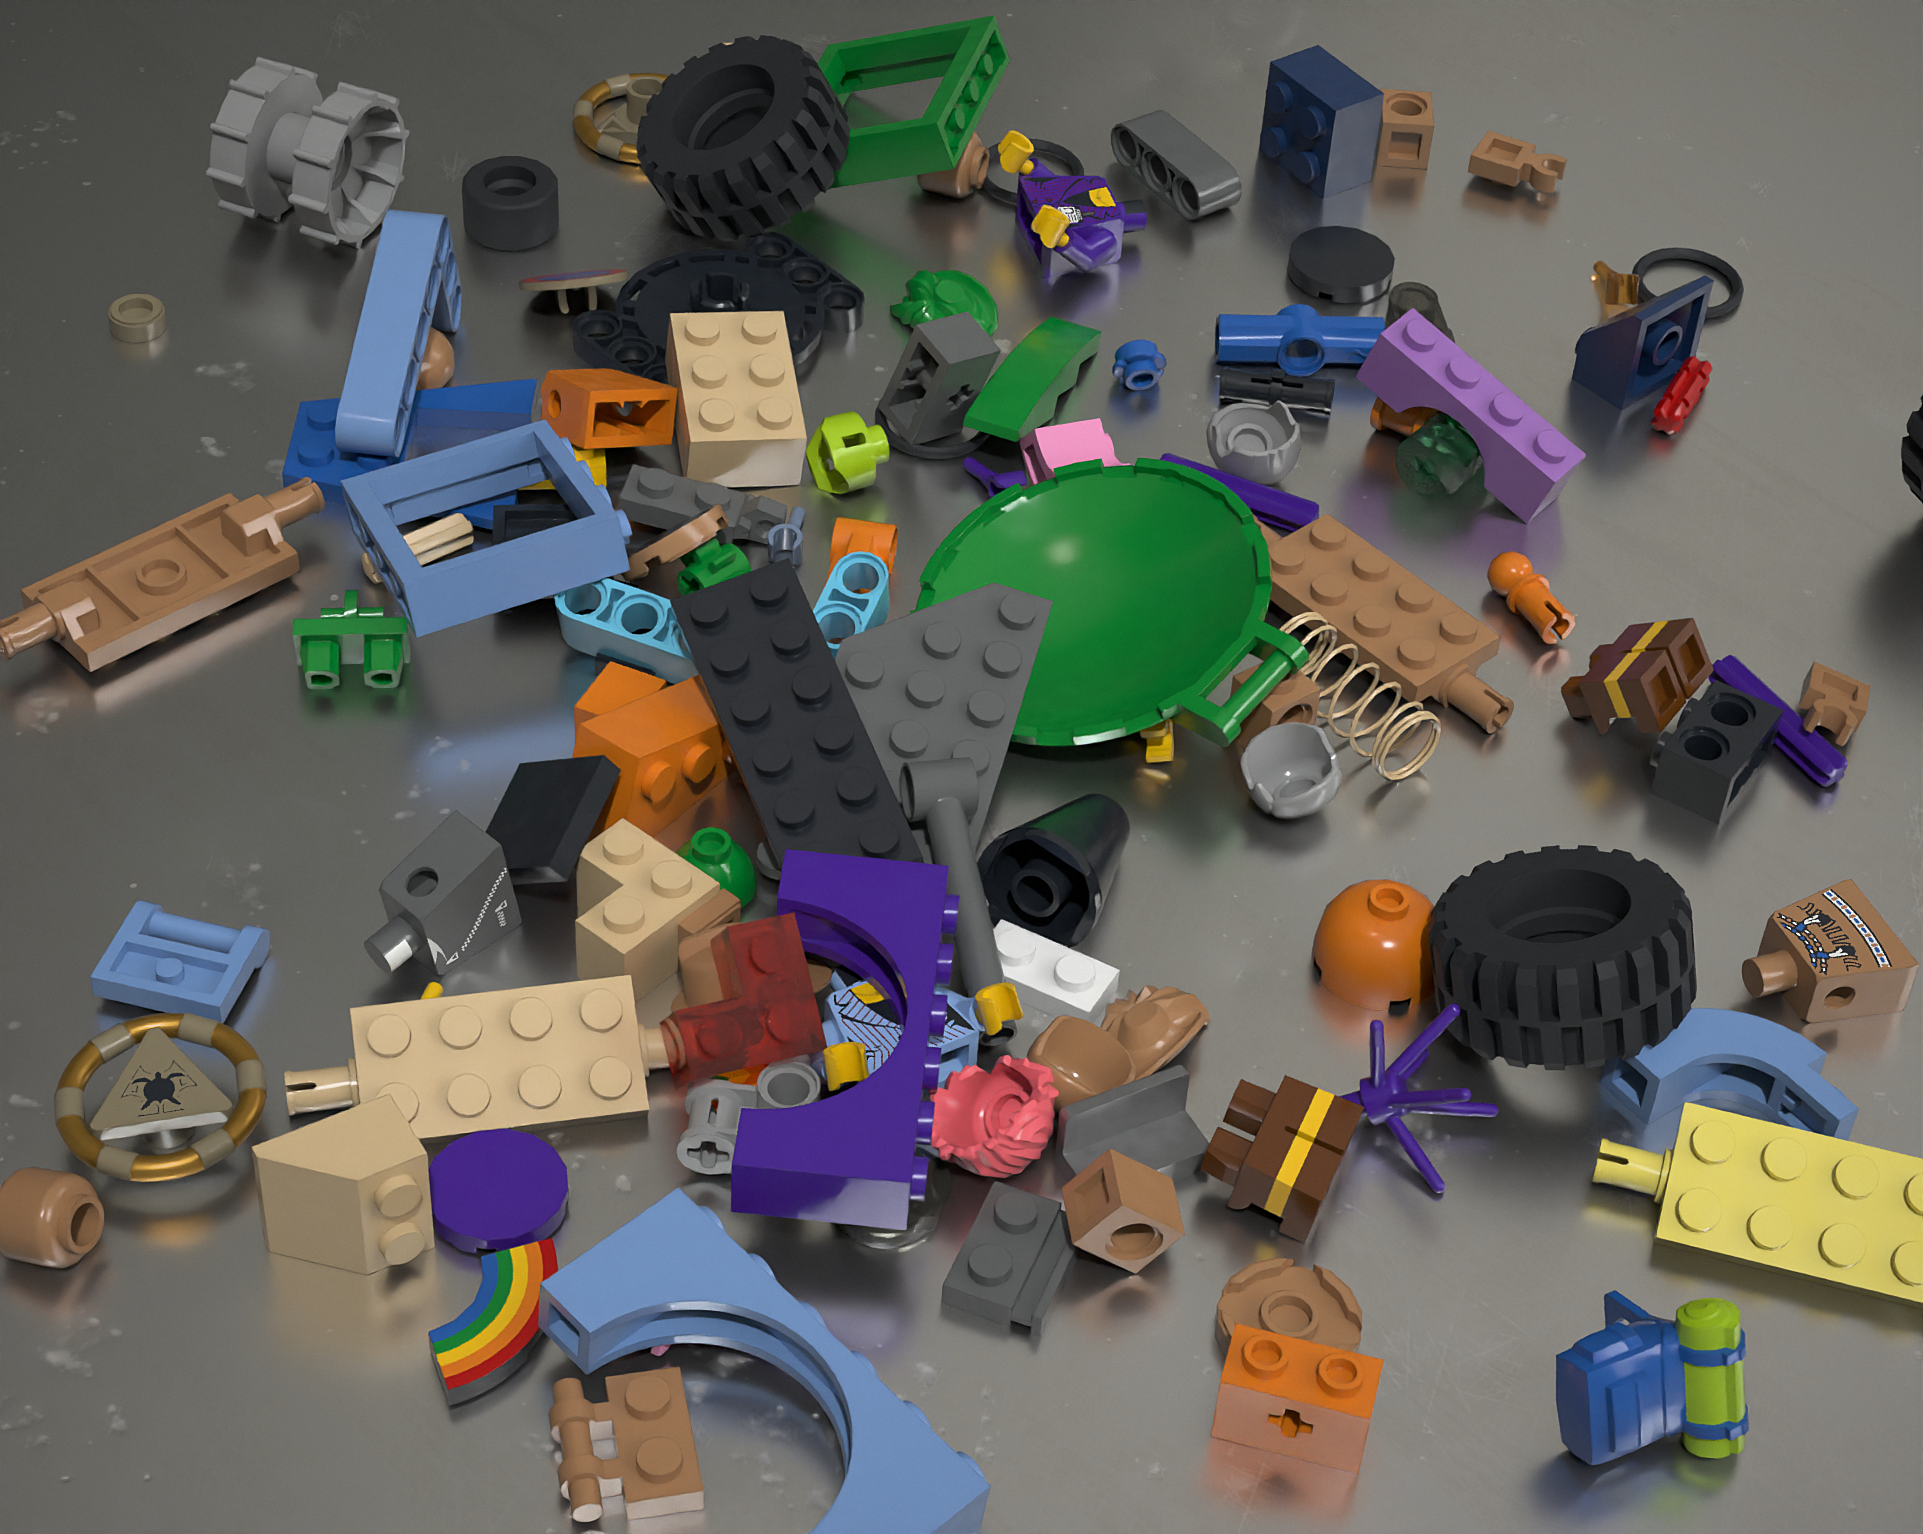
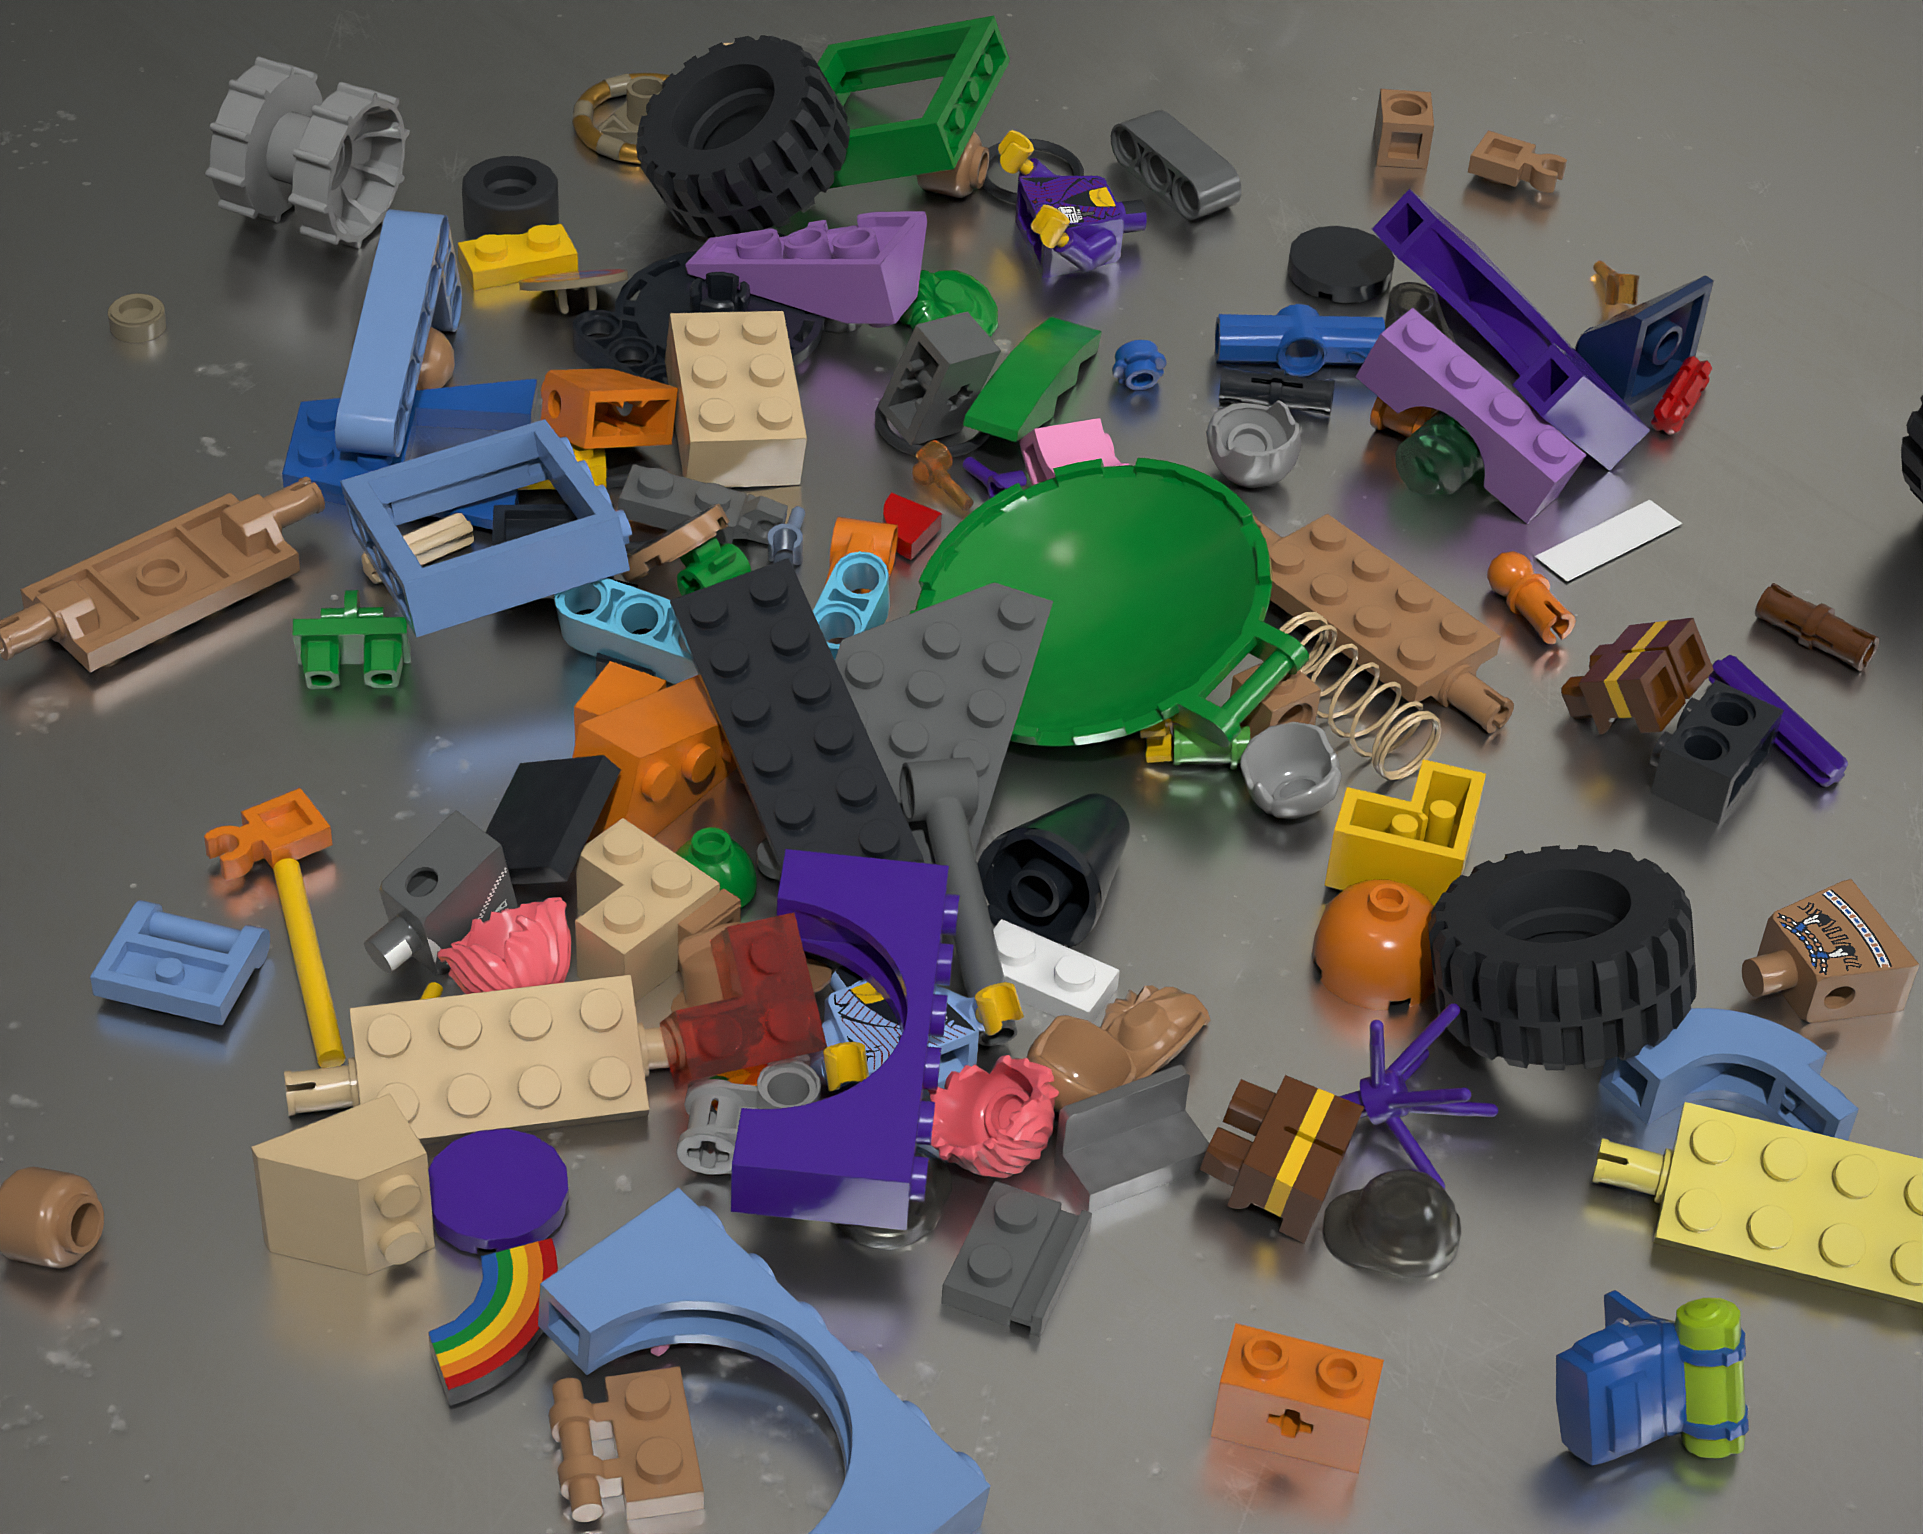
dark tan piece [54,1013,267,1182] -> none
lime piece [805,411,890,494] -> none
medium nougat brick [1061,1148,1185,1274] -> none
dark purple axle [1160,453,1319,532] -> none
medium nougat tile [1215,1257,1362,1358] -> none
dark blue brick [1259,45,1384,199] -> none
black tyre [1631,247,1744,318] -> none
medium nougat plate [1798,661,1871,746] -> none
none -> orange plate [204,788,333,880]
none -> yellow bar [273,858,346,1068]
none -> coral hair [437,897,571,994]
none -> yellow plate [458,224,578,291]
none -> medium lavender wedge [686,211,927,328]
none -> red tile [883,492,942,560]
none -> clear orange hand [912,441,974,511]
none -> bright green pin [1174,725,1250,770]
none -> yellow brick [1324,759,1486,906]
none -> clear smoke hat [1324,1169,1462,1279]
none -> dark purple arch [1372,189,1650,471]
none -> white sticker [1535,500,1682,582]
none -> reddish brown pin [1755,583,1880,671]

